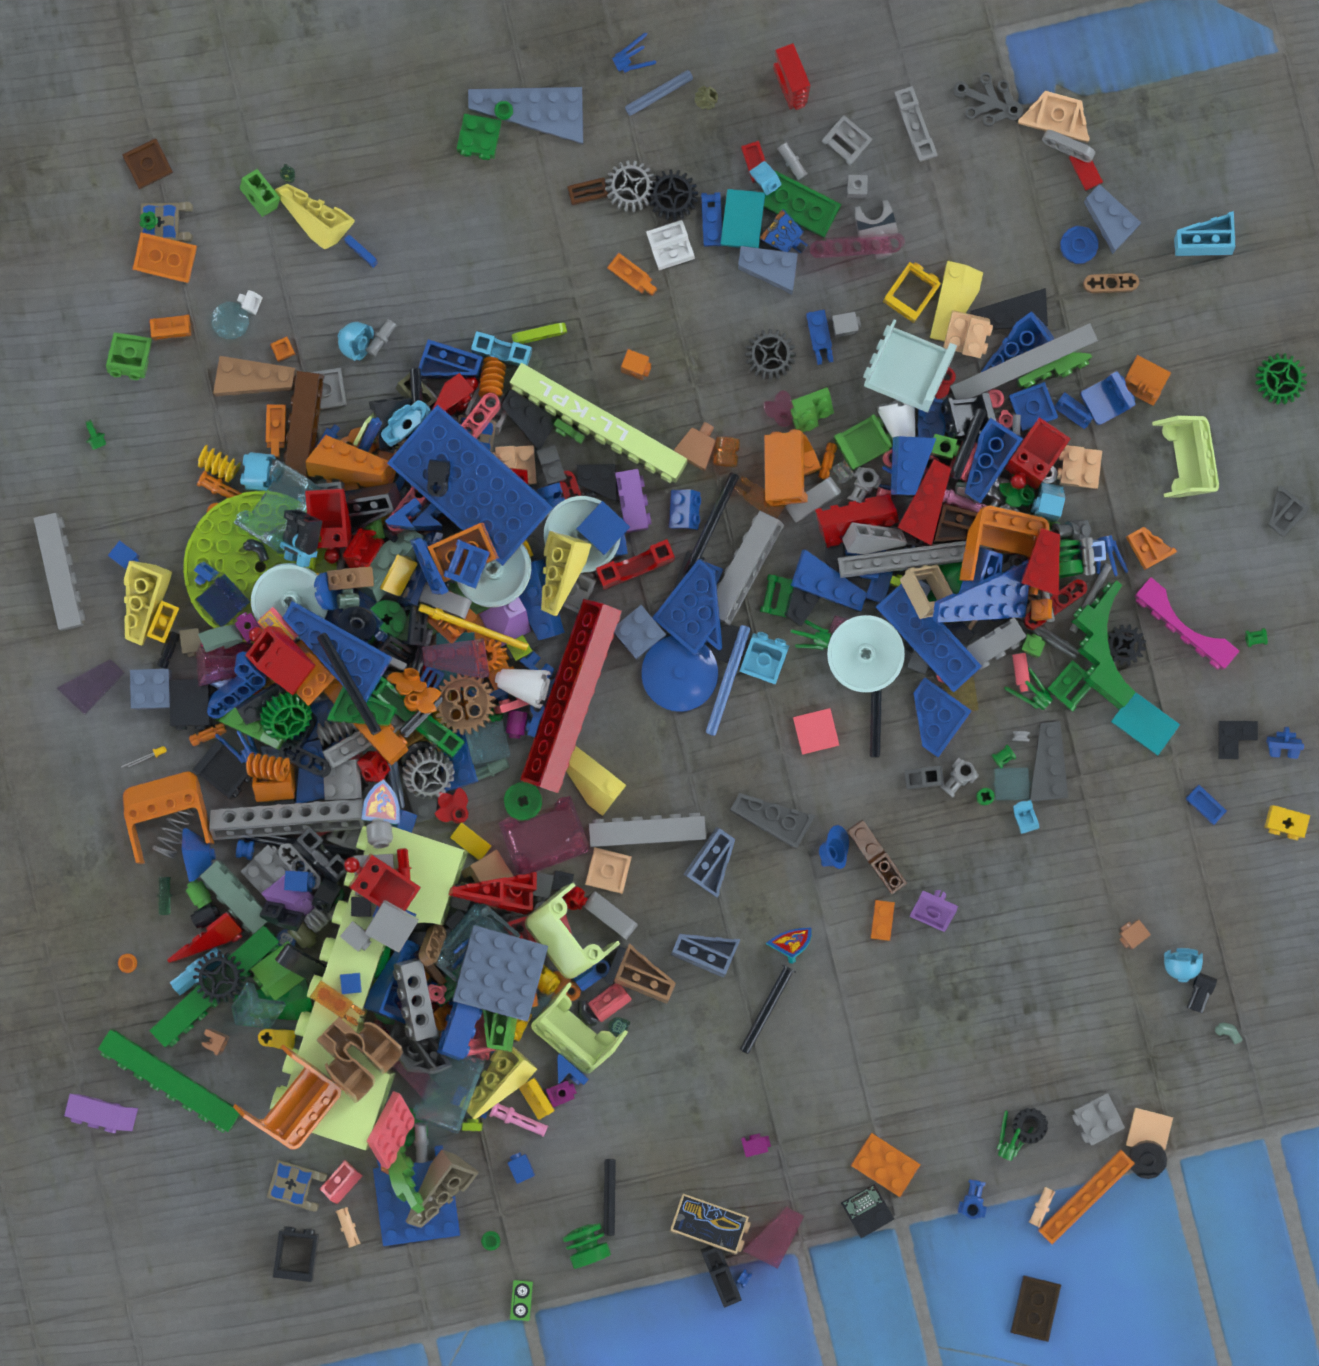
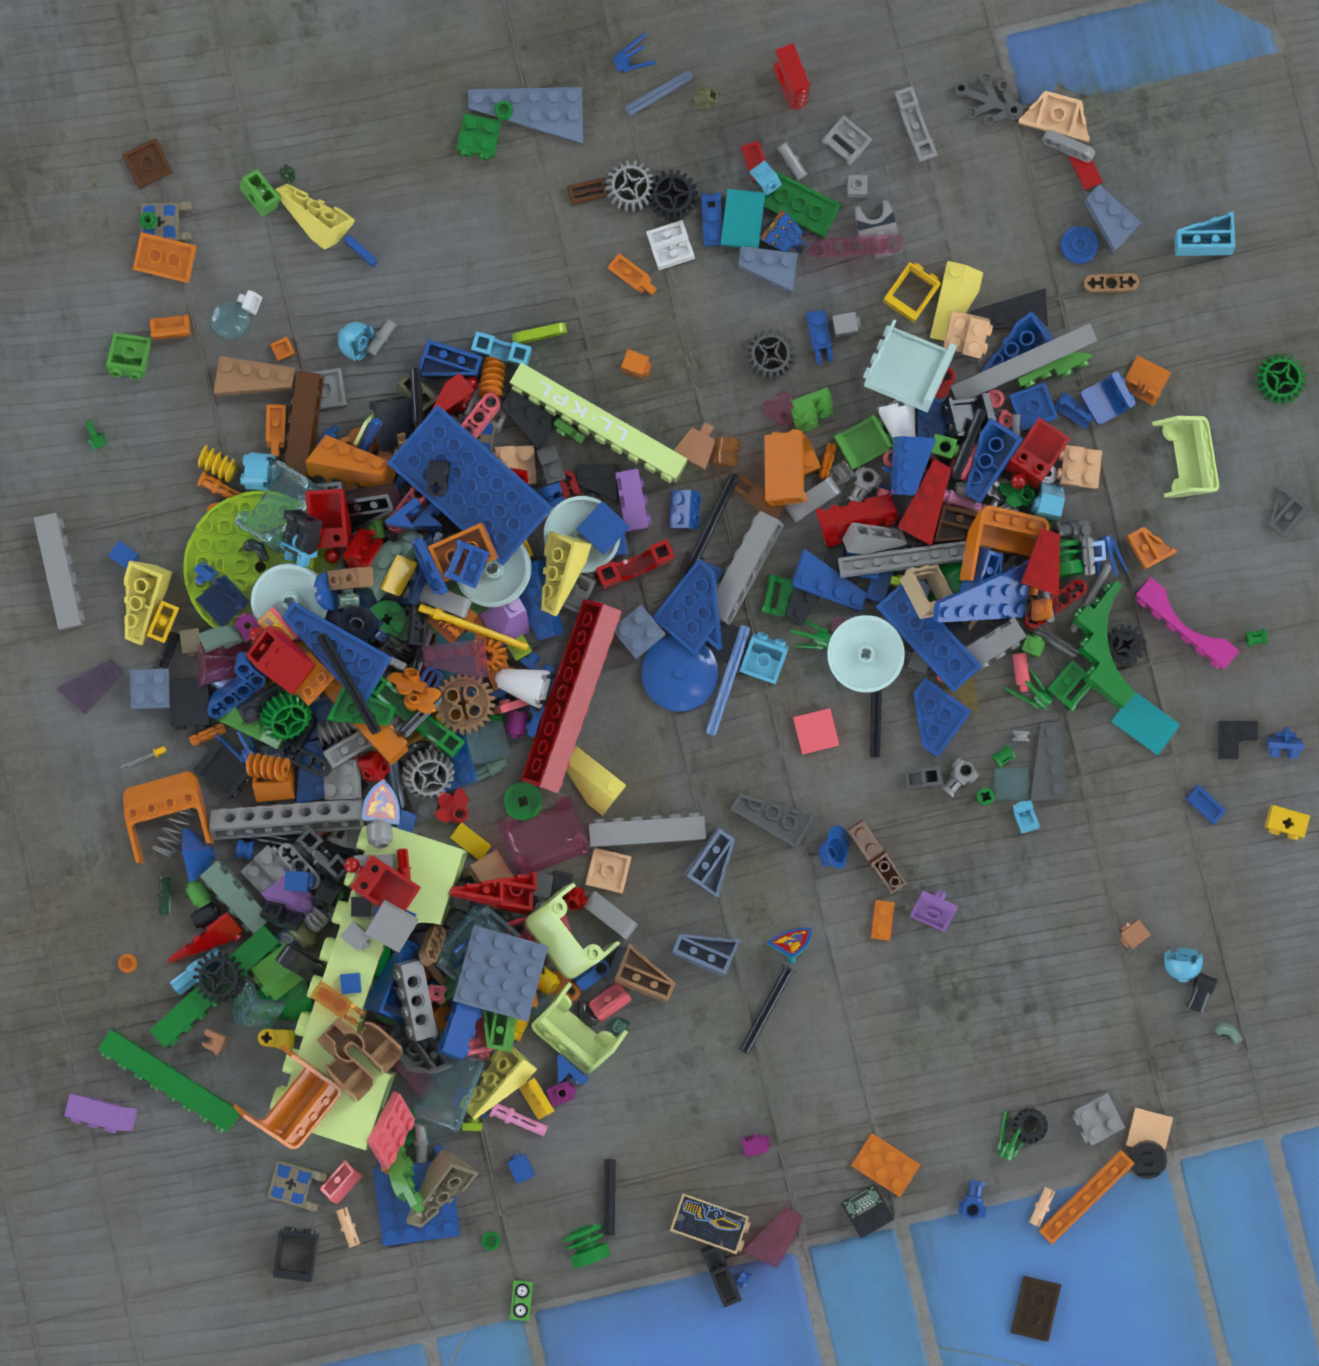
medium azure piece [381,401,431,447] -> none

